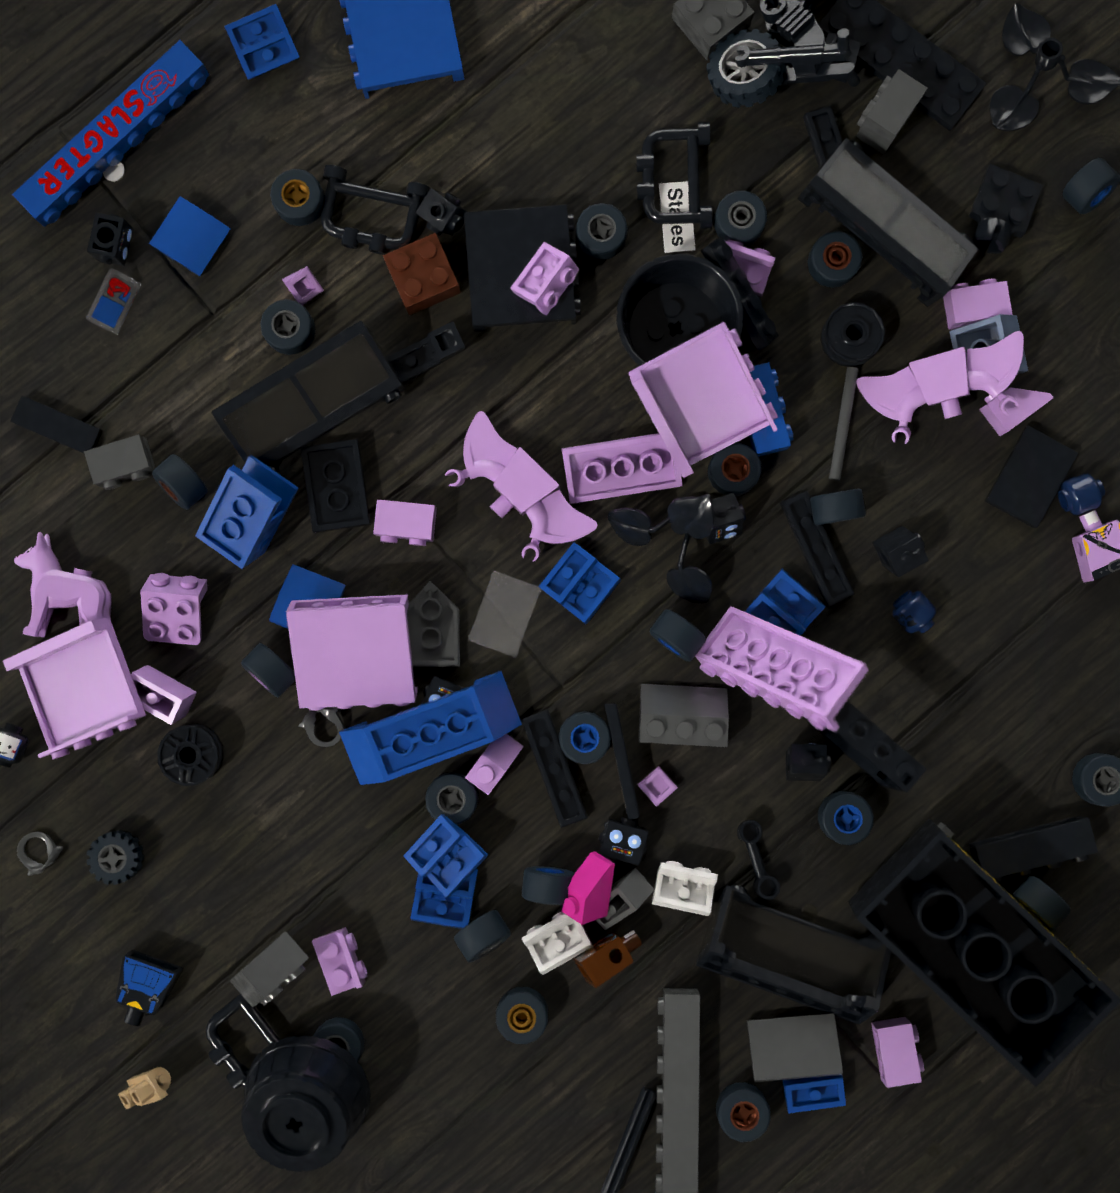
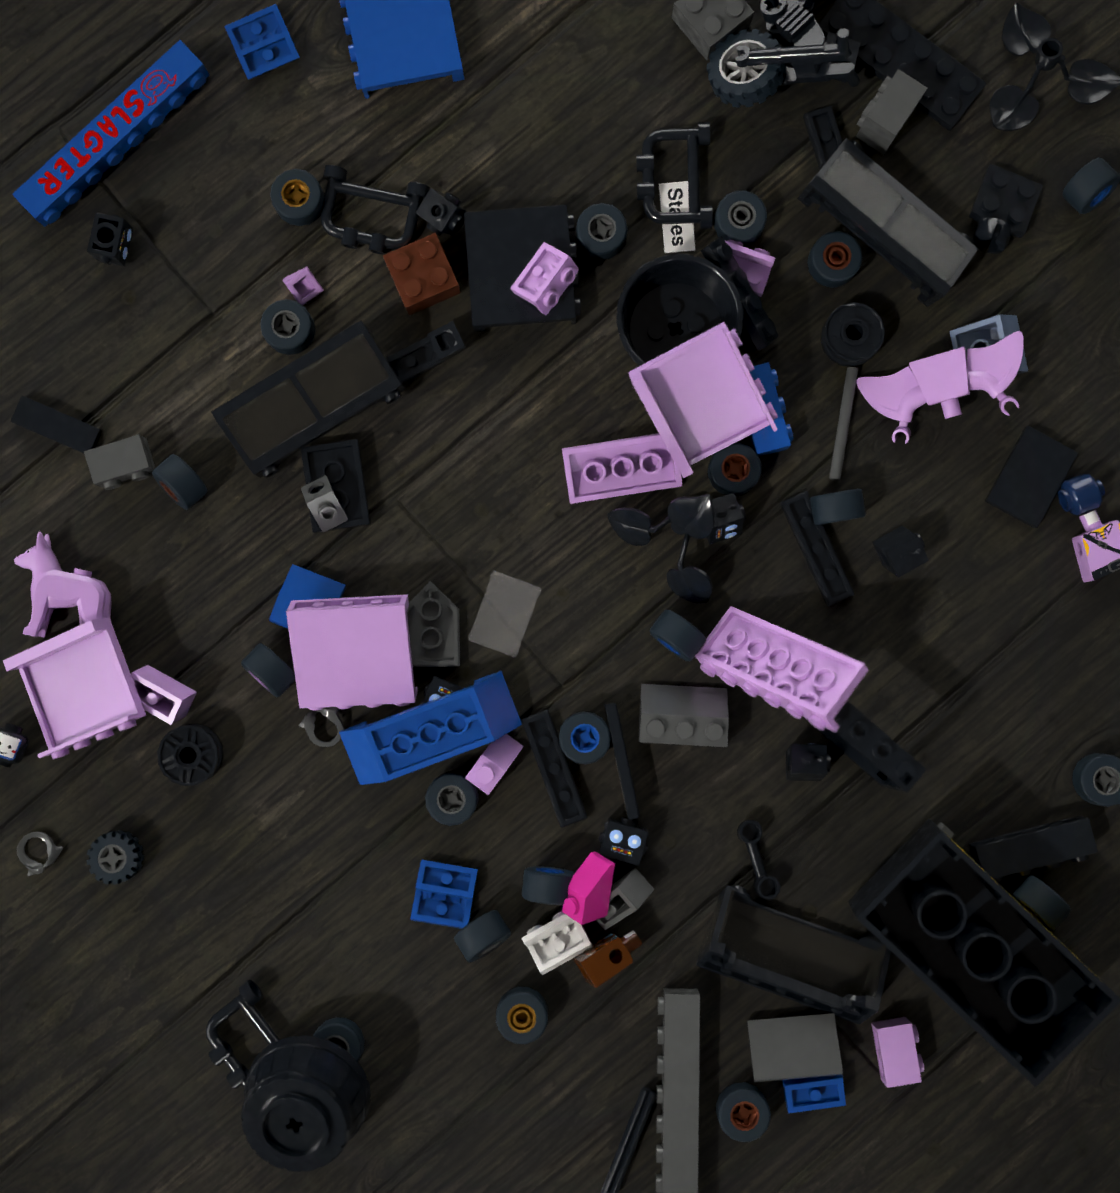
slope [86,268,142,335] -> none
white piece [103,162,125,182] -> none
torso [115,950,183,1026] -> none
tan hips [118,1067,171,1109] -> none
lavender bracket [140,573,207,645] -> none
blue slope [149,196,230,276] -> none
blue torso [195,455,298,569] -> none
dark grey brick [230,931,309,1007] -> none
lavender bracket [312,927,368,996] -> none
lavender brick [373,499,437,546] -> none
blue slope [403,814,488,897] -> none
lavender torso [445,411,598,562] -> none
blue slope [539,542,621,624] -> none
lavender tile [637,765,678,807] -> none
white bracket [652,861,718,916] -> none
blue slope [744,568,825,636] -> none
black wheel [818,791,874,845] -> none
dark blue head [892,590,936,633] -> none
lavender brick [943,279,1013,330] -> none
lavender slope [979,387,1053,436] -> none
none -> dark grey bracket [301,475,348,532]

